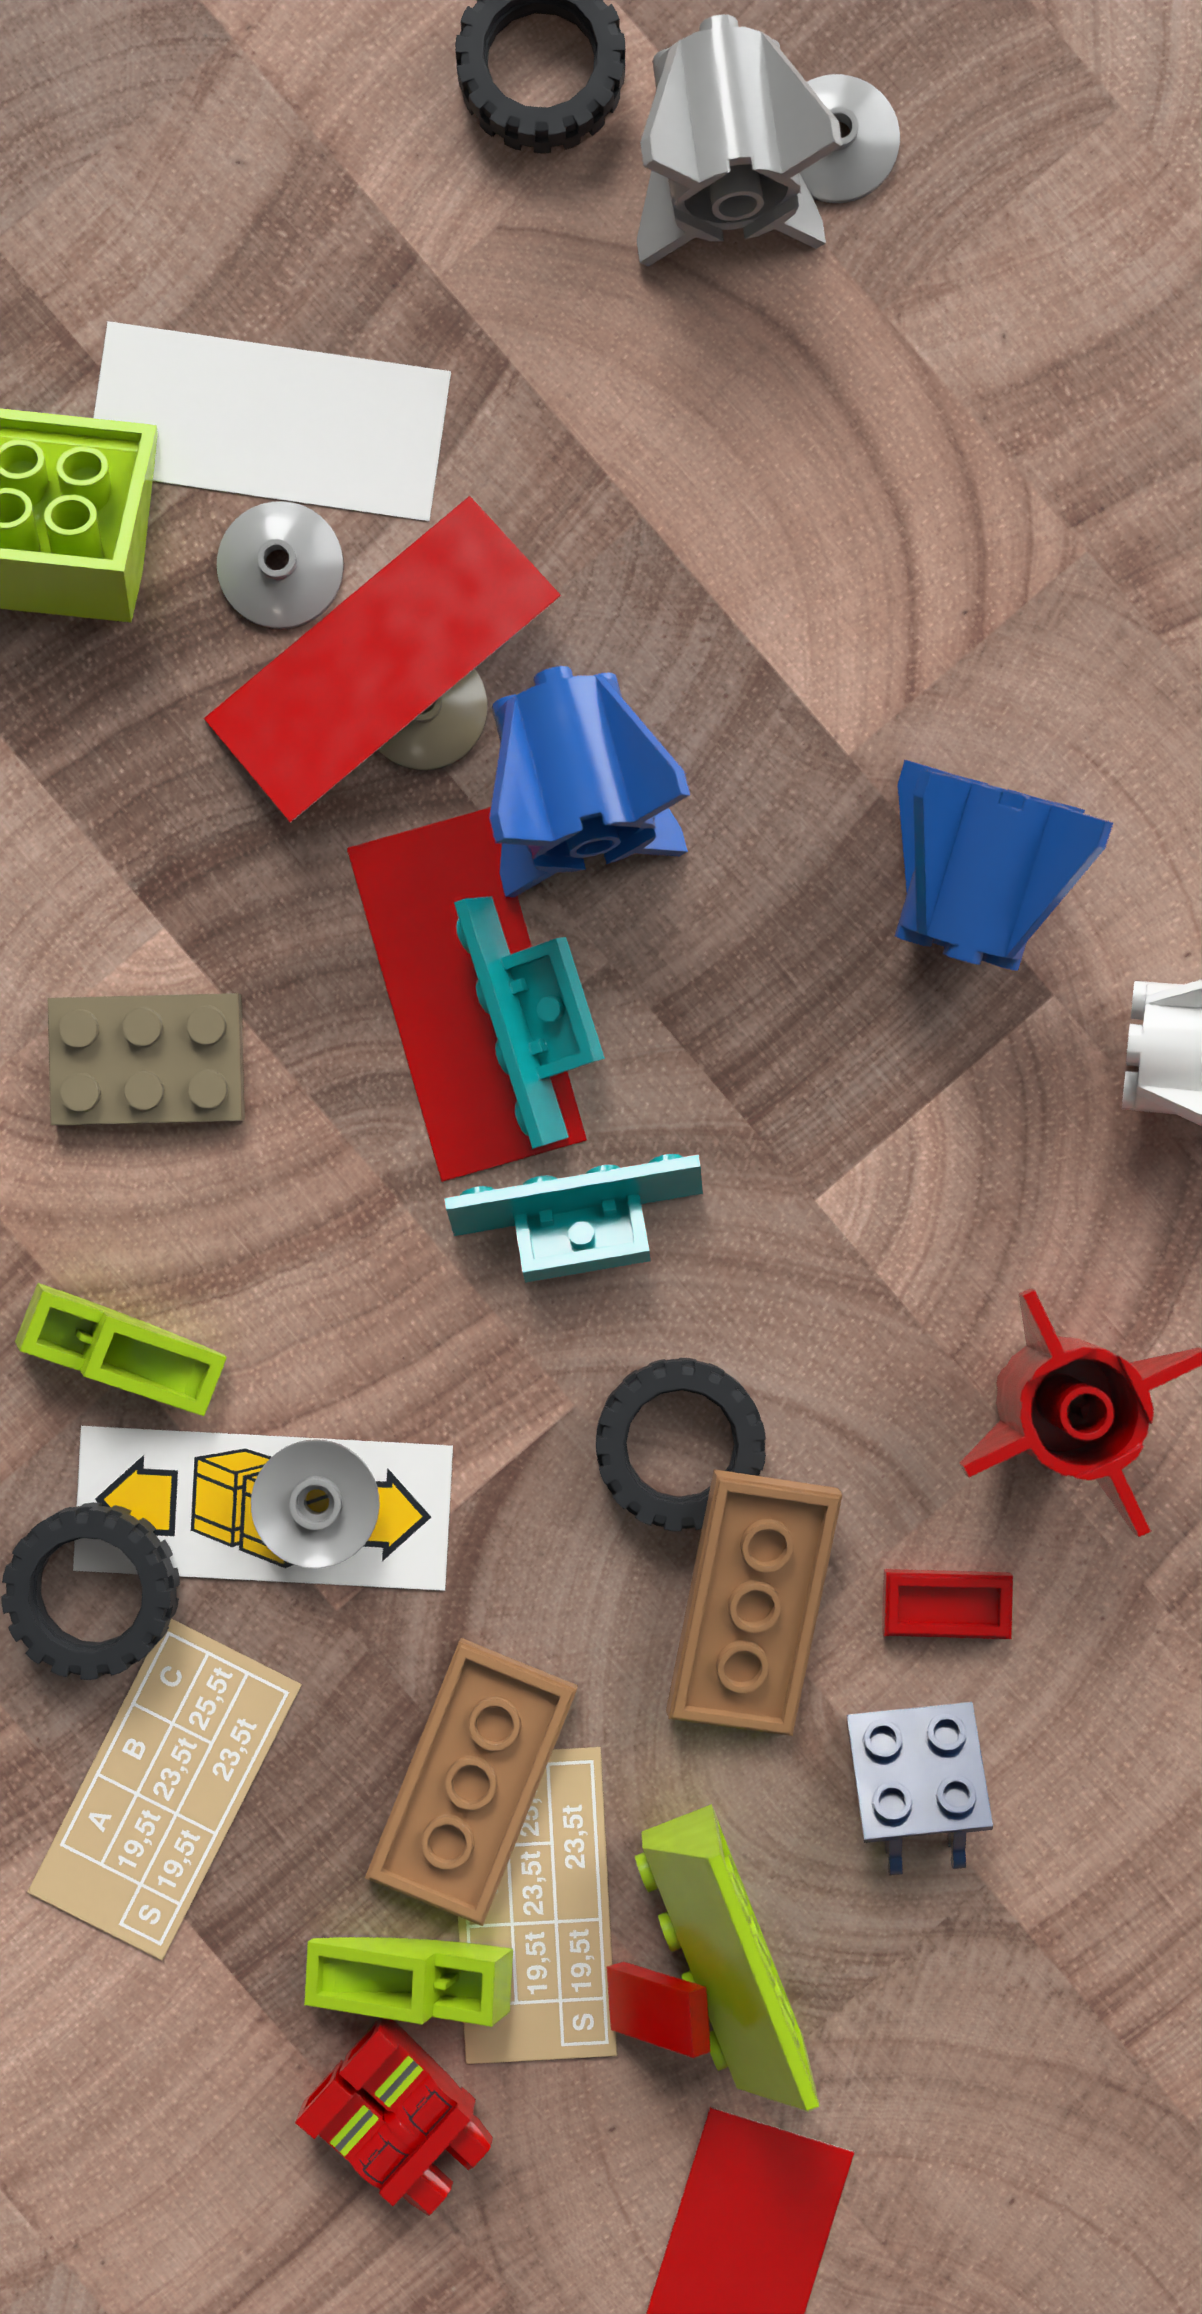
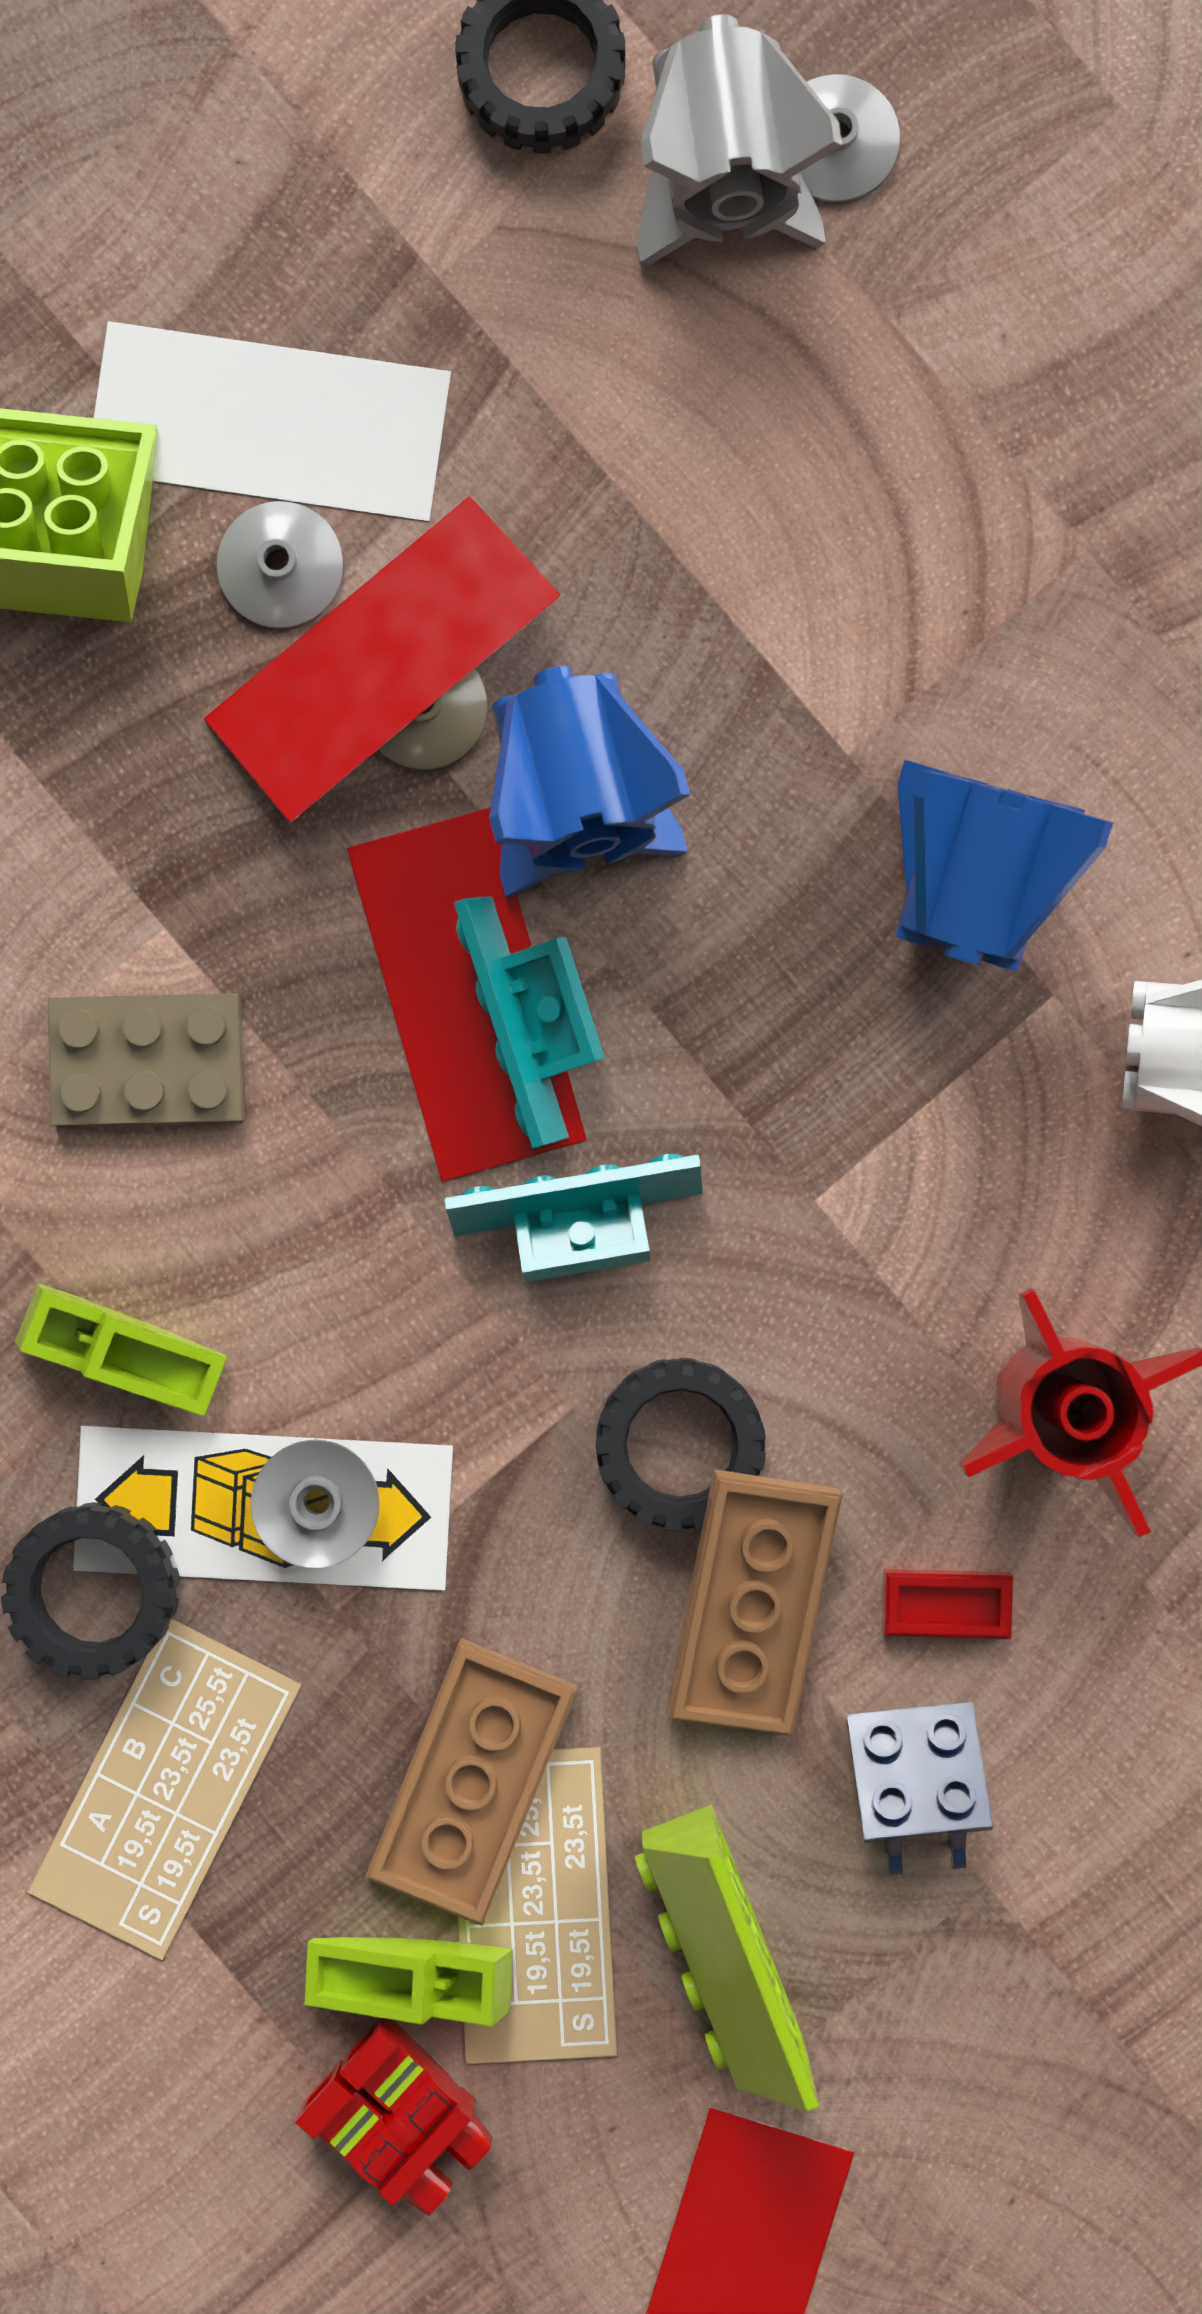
red tile [606,1961,711,2058] -> none

